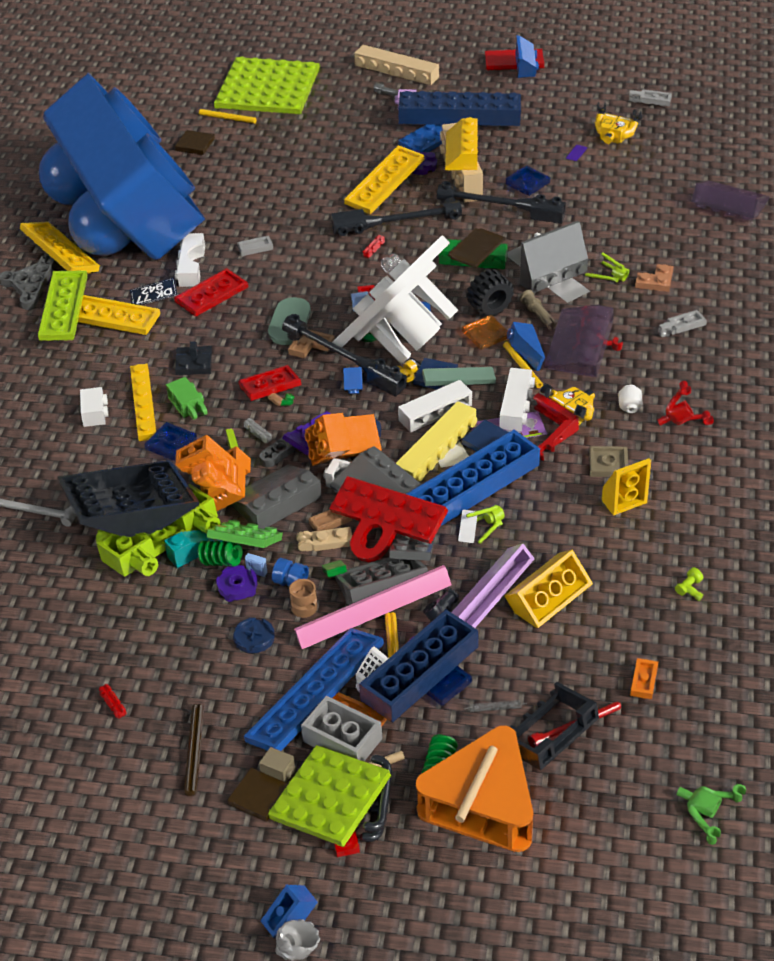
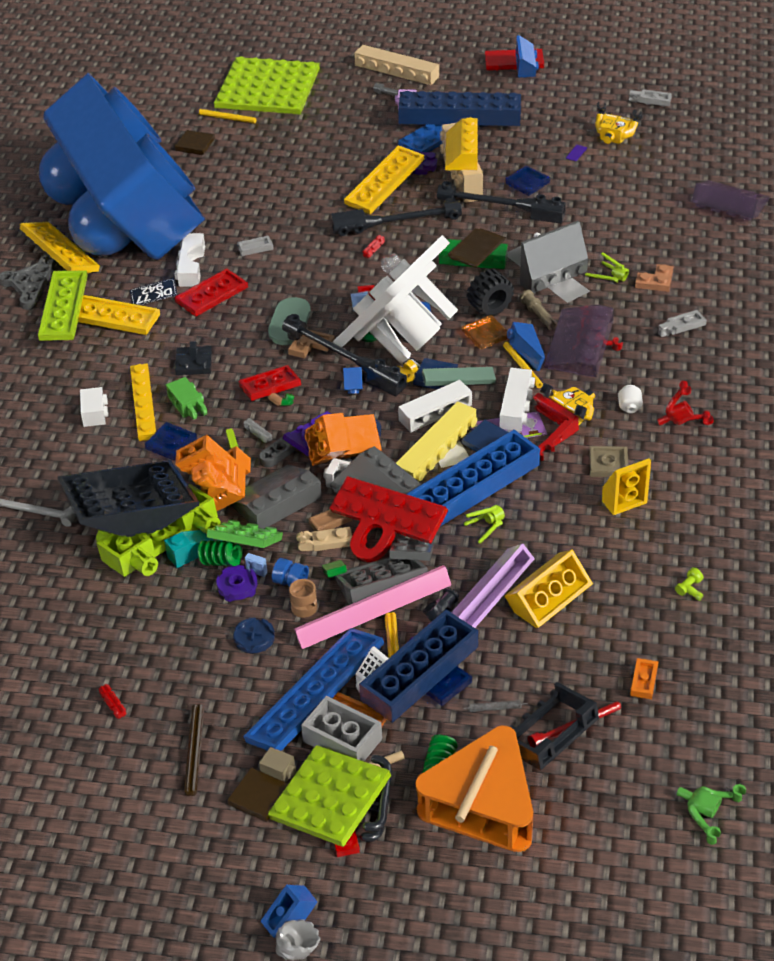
white sticker [458,510,477,543] -> none

